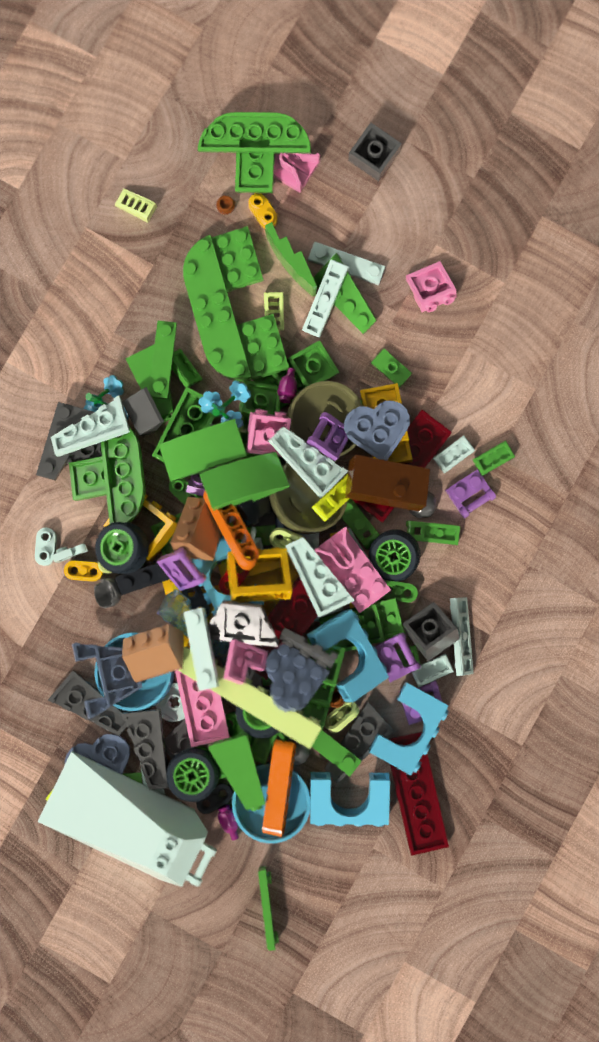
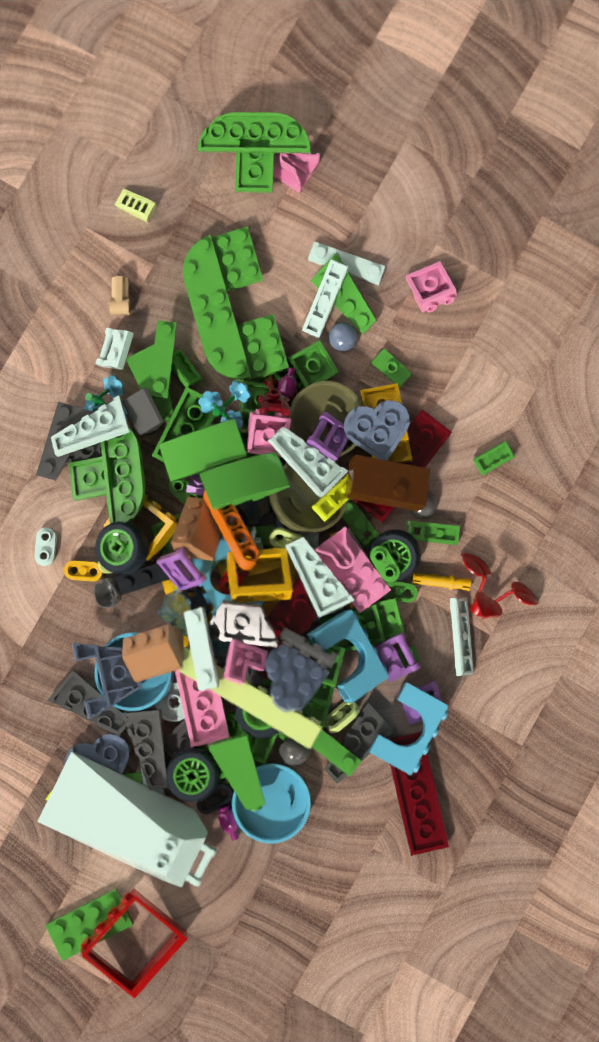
light aqua plate [52,543,88,563] -> none
dark orange plate [216,195,235,215] -> none
yellow plate [248,193,278,228] -> none
bright green plate [258,866,279,951] -> none
orange beam [262,739,296,837] -> none
yellowish green slope [264,292,284,330] -> none
bright green slope [265,222,317,297] -> none
medium azure arch [310,772,390,827] -> none
dark orange plate [330,689,345,708] -> none
dark grey brick [348,123,402,181] -> none
dark grey brick [403,602,460,661] -> none
light aqua plate [412,654,454,687] -> none
light aqua plate [433,435,475,474] -> none
medium lavender plate [445,469,496,519] -> none
none -> bright green plate [45,888,134,961]
none -> red window [81,888,188,999]
none -> light aqua plate [96,328,134,370]
none -> tan piece [109,276,131,315]
none -> dark red piece [258,375,291,416]
none -> sand blue hair [329,322,359,352]
none -> bright green plate [370,545,401,582]
none -> yellow pin [412,572,471,591]
none -> red plant [460,553,539,619]

